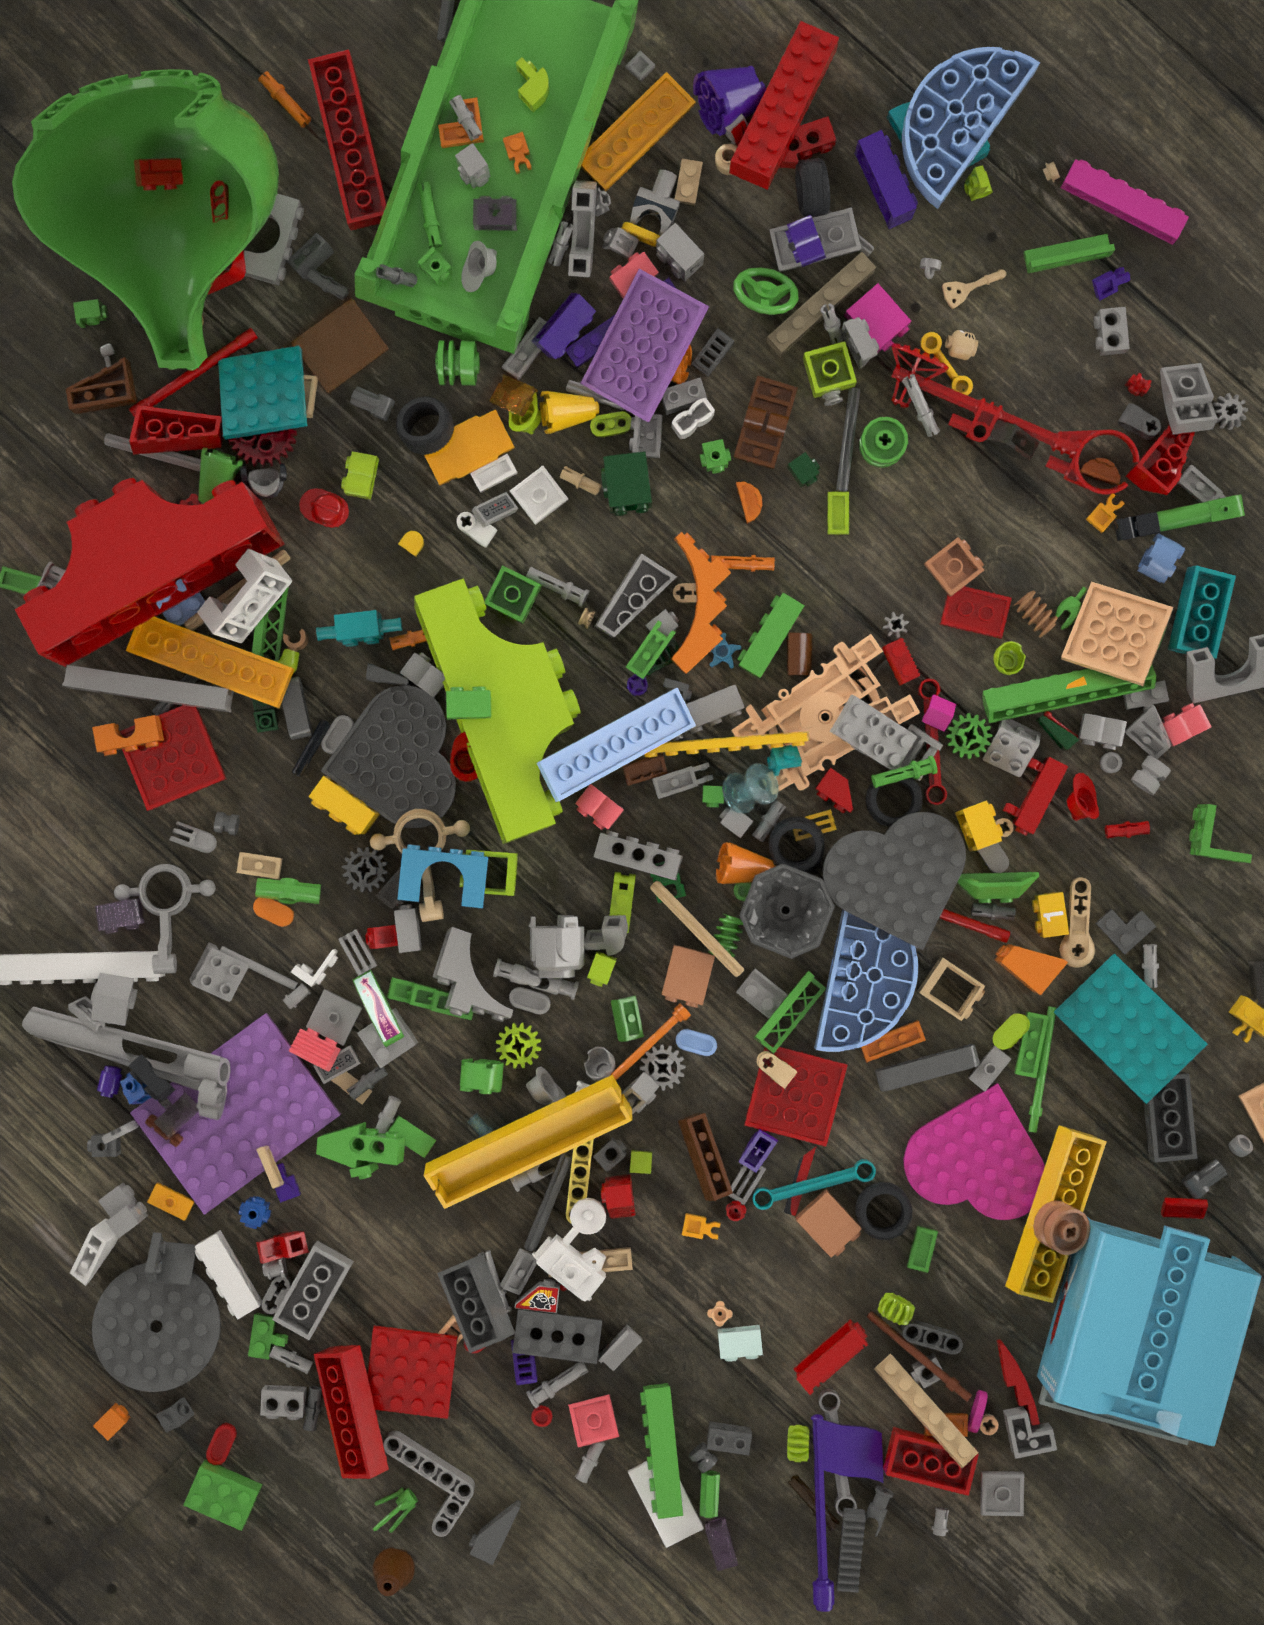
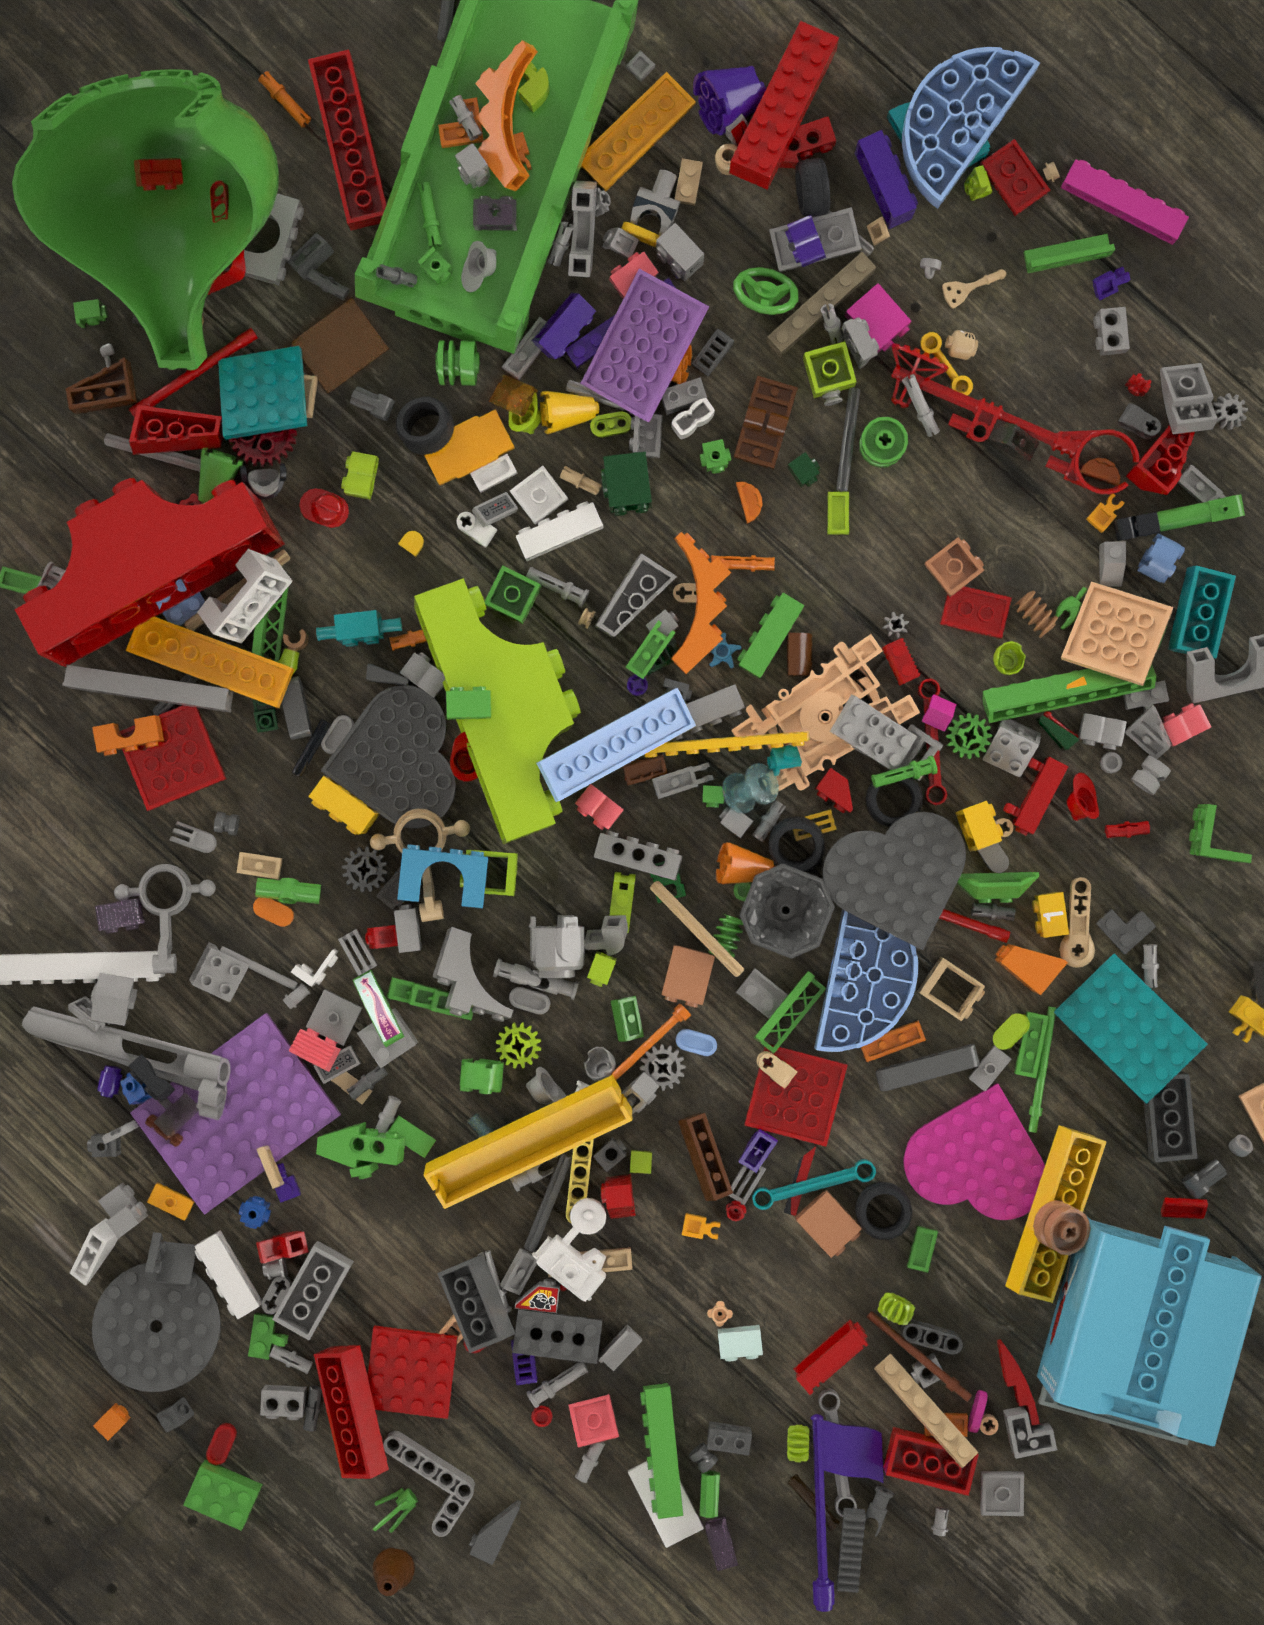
none -> orange arch [475,40,538,191]
none -> white brick [516,501,603,561]
none -> tan slope [867,217,890,245]
none -> red tile [979,139,1051,216]
none -> light grey slope [1099,541,1126,587]

